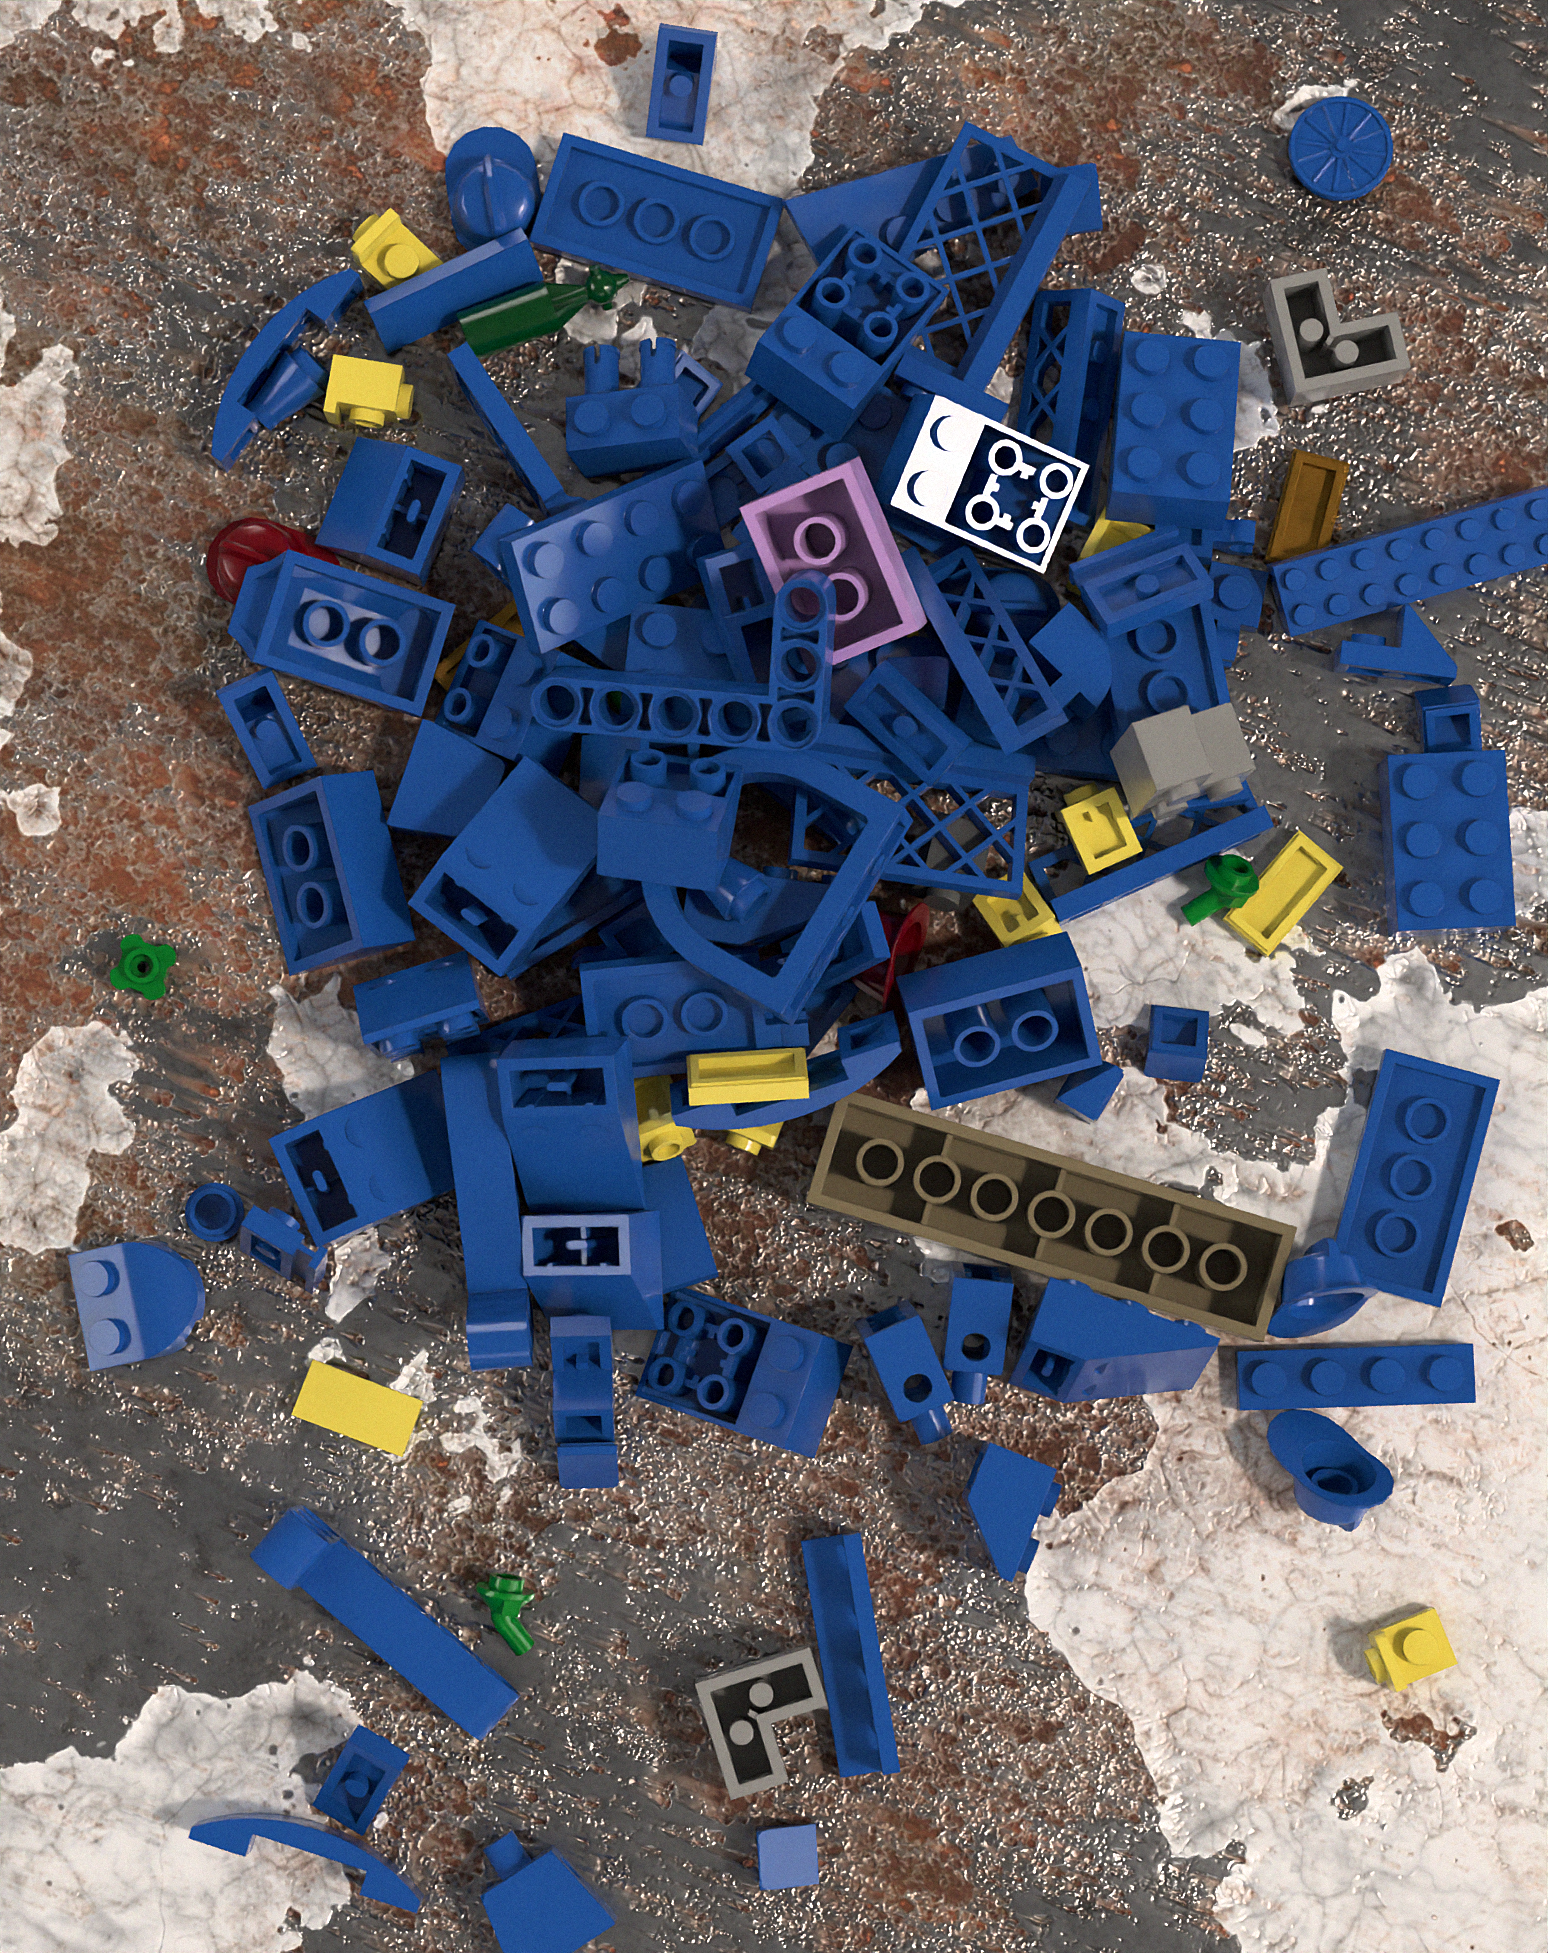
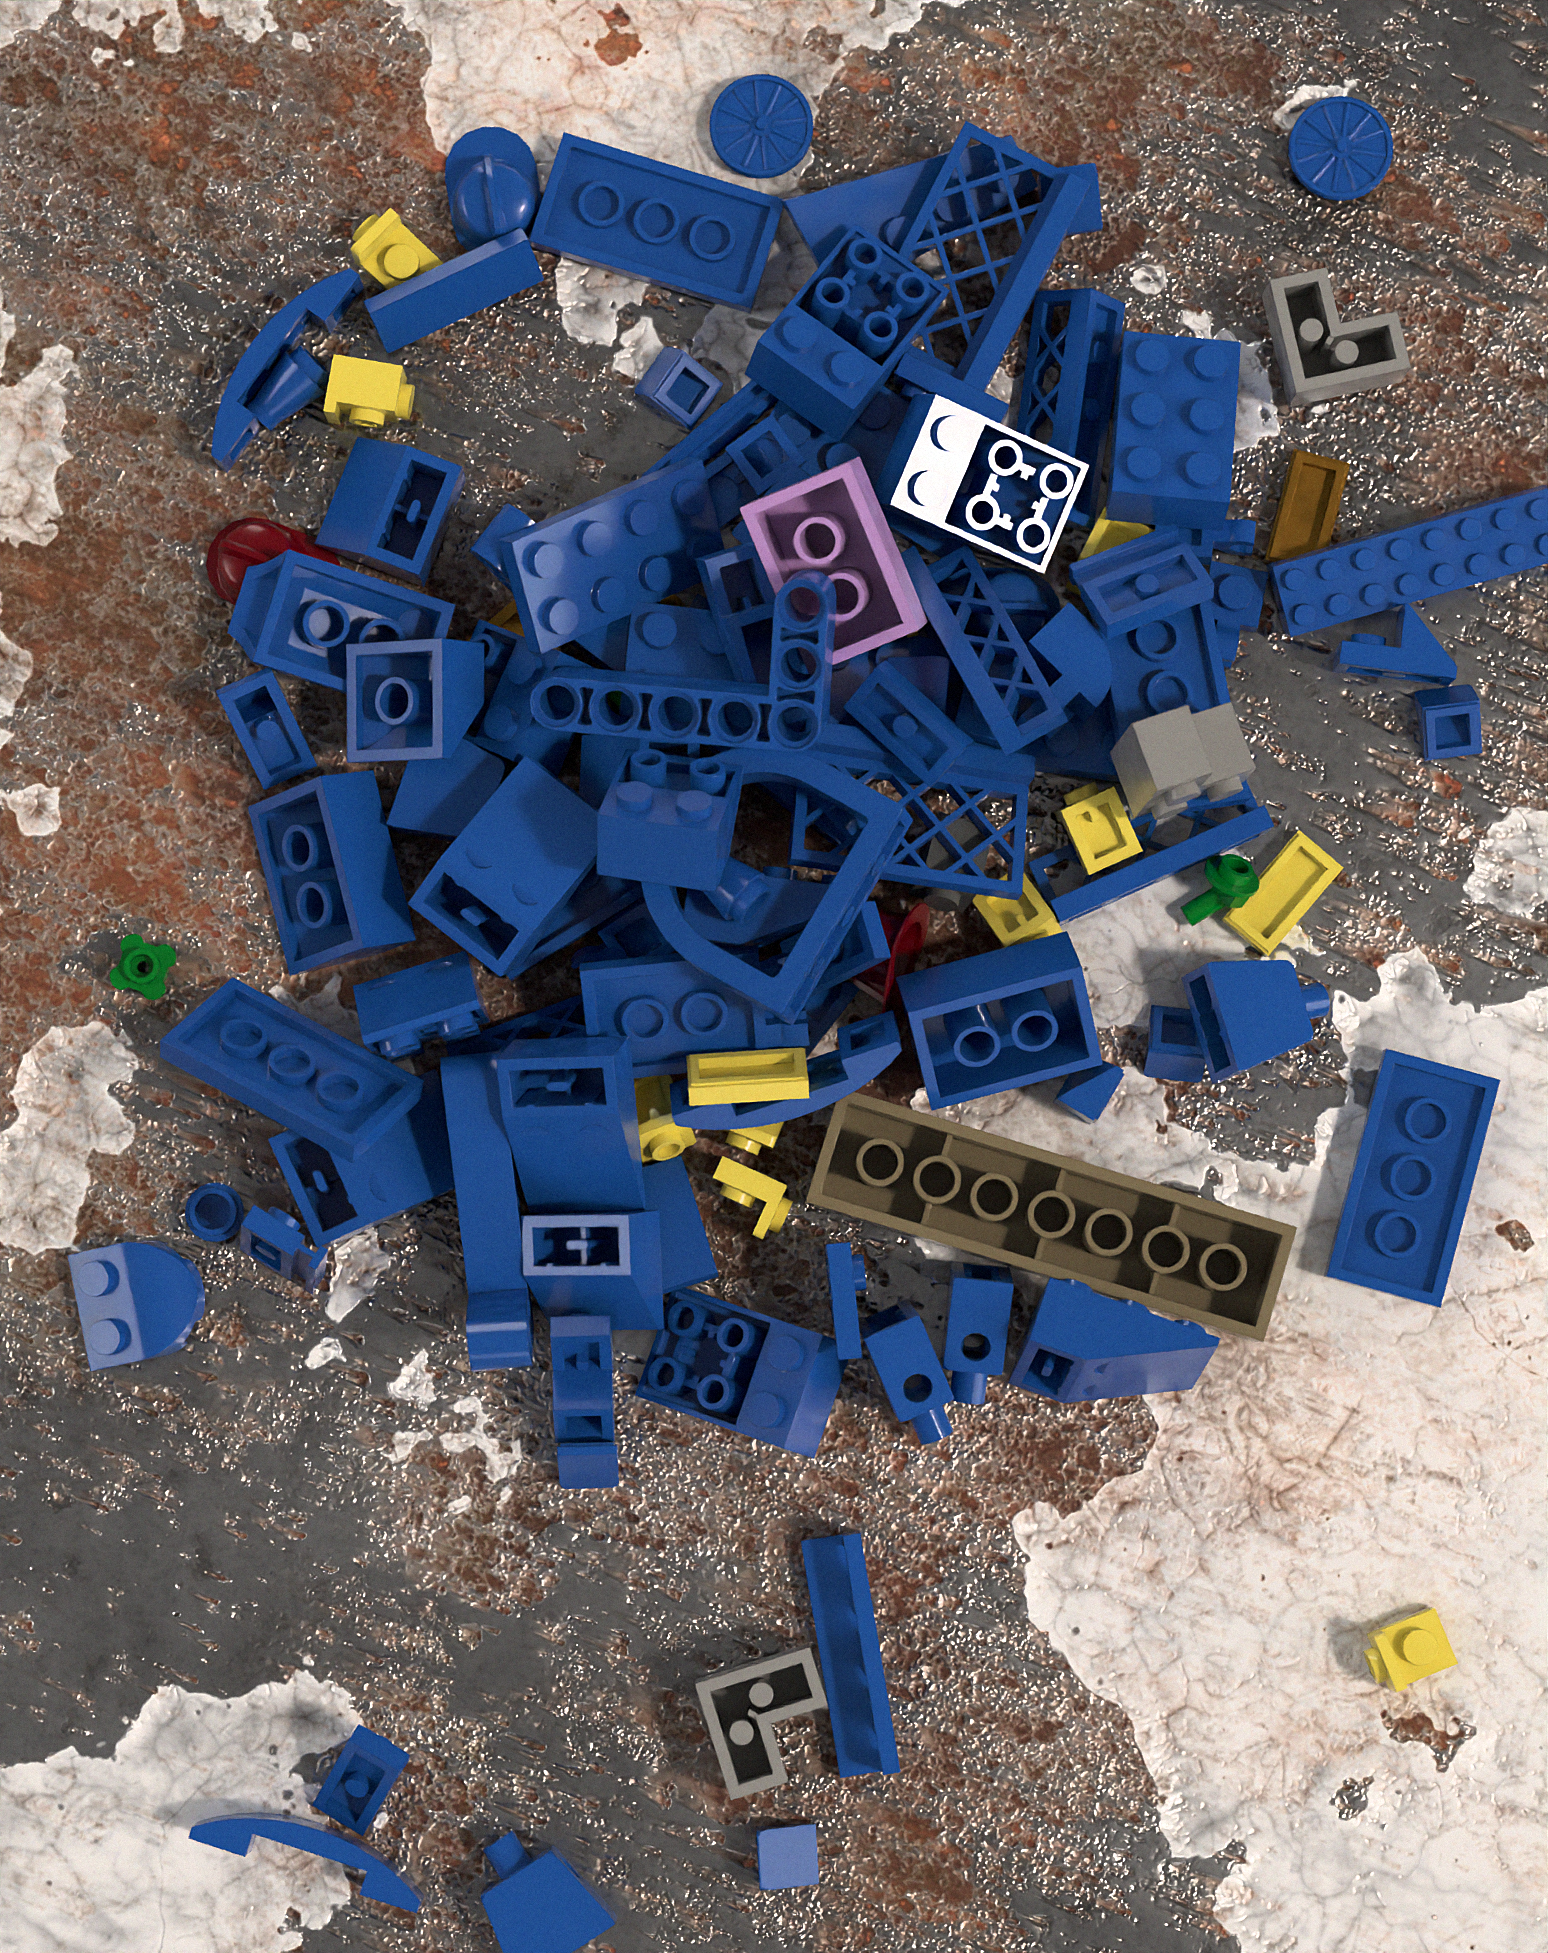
blue beam [249,1505,521,1741] -> none
light yellow tile [291,1359,425,1457] -> none
blue tile [447,342,589,519] -> none
dark green wheel [456,264,630,361] -> none
green plate [476,1572,535,1656] -> none
blue brick [566,337,698,478] -> none
blue slope [646,23,718,145] -> none
blue slope [962,1441,1062,1582] -> none
blue plate [1235,1344,1476,1411] -> none
blue piece [1266,1409,1394,1532] -> none
blue piece [1267,1237,1379,1338] -> none
blue brick [1378,749,1516,938] -> none
none -> blue plate [160,977,424,1164]
none -> blue slope [346,638,485,763]
none -> blue wheel [709,74,813,179]
none -> light yellow bracket [713,1156,793,1240]
none -> blue wing [824,1242,866,1360]
none -> blue torso [1181,960,1330,1084]

